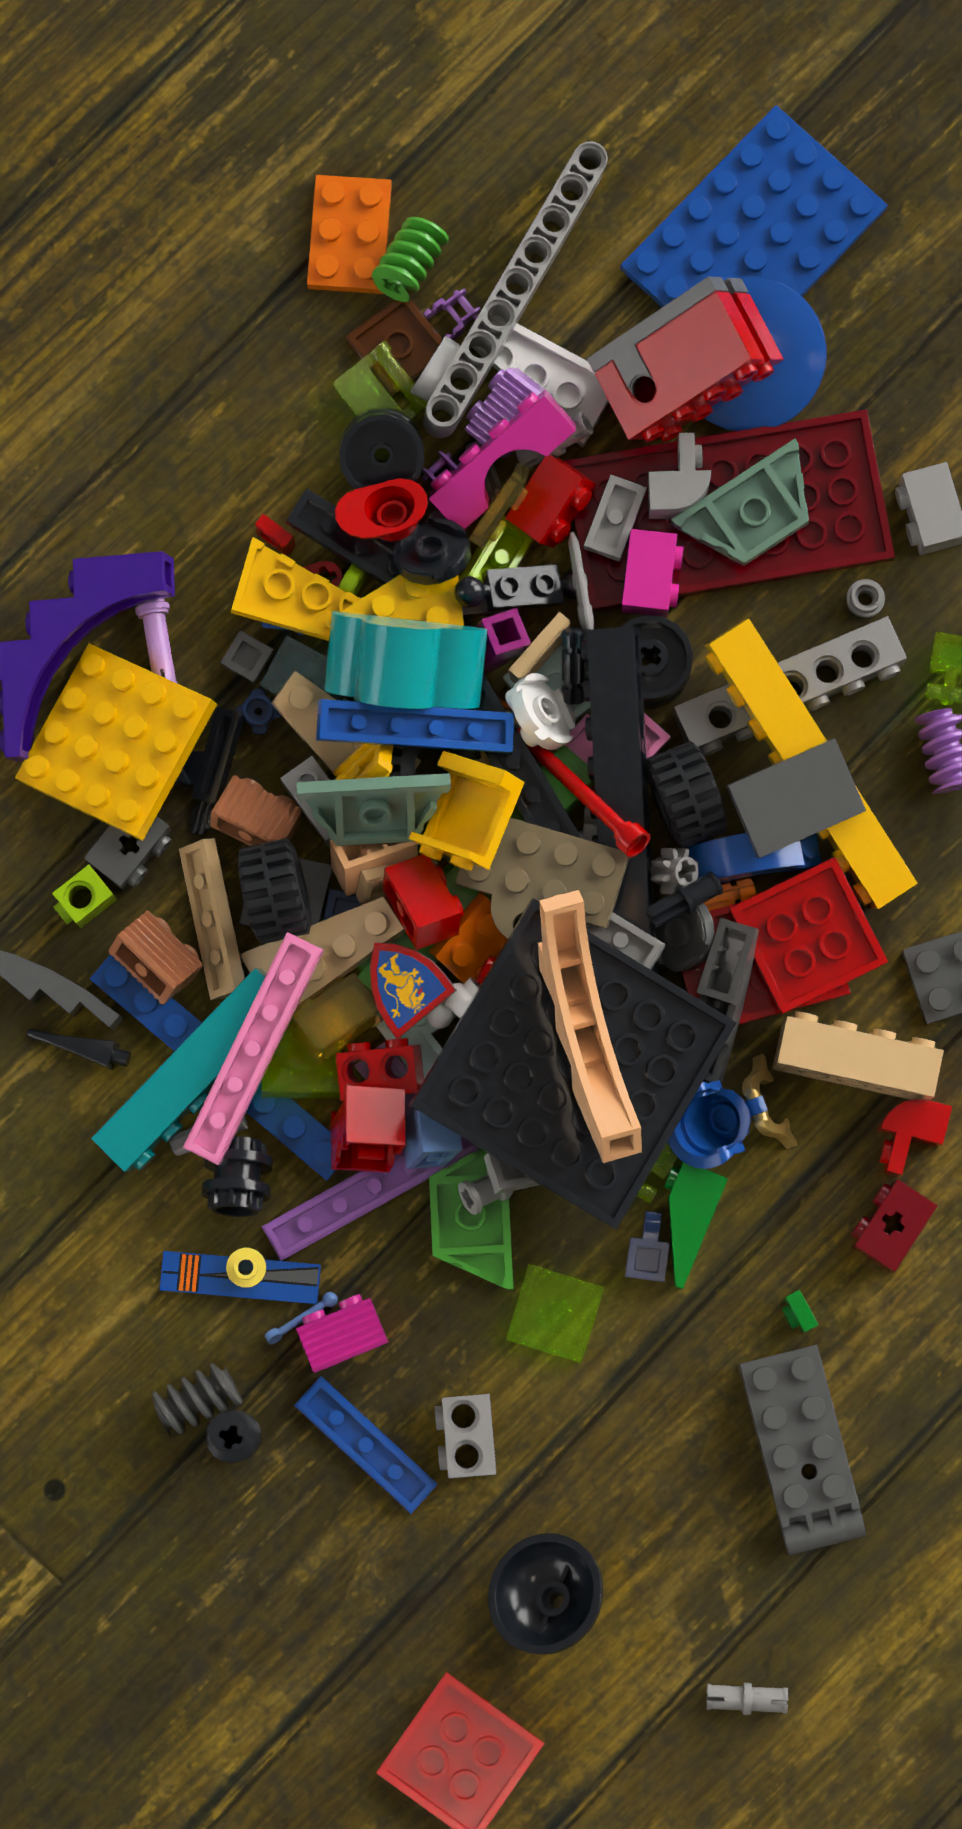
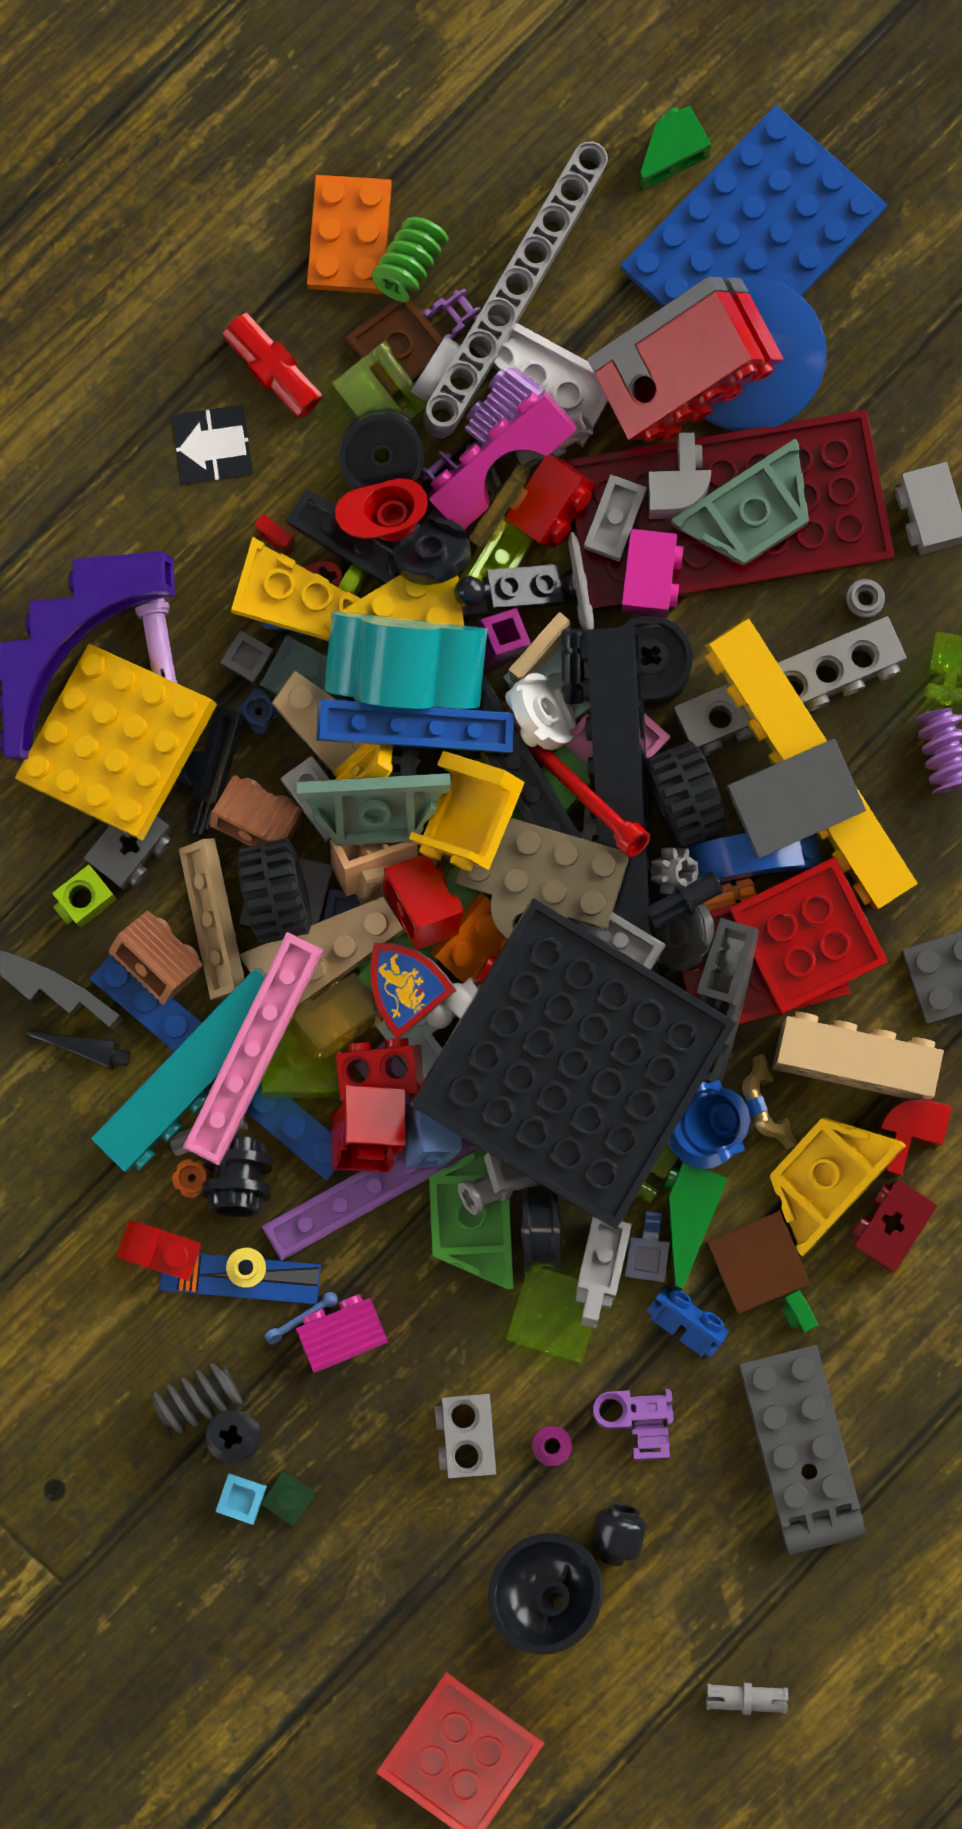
blue tile [294,1376,438,1514] -> none
light nougat arch [538,890,642,1163] -> none
none -> red brick [116,1219,202,1281]
none -> black sticker [172,405,253,485]
none -> orange plate [172,1159,211,1198]
none -> medium azure plate [215,1473,267,1525]
none -> red piece [222,312,323,420]
none -> dark green plate [261,1471,317,1527]
none -> black wheel [521,1187,562,1273]
none -> magenta plate [532,1426,572,1466]
none -> light grey hinge [576,1217,632,1328]
none -> black head [590,1503,646,1566]
none -> medium lavender piece [593,1388,674,1461]
none -> green slope [639,105,711,191]
none -> blue hinge [646,1284,729,1358]
none -> reddish brown tile [707,1211,811,1315]
none -> yellow wing [769,1117,906,1257]

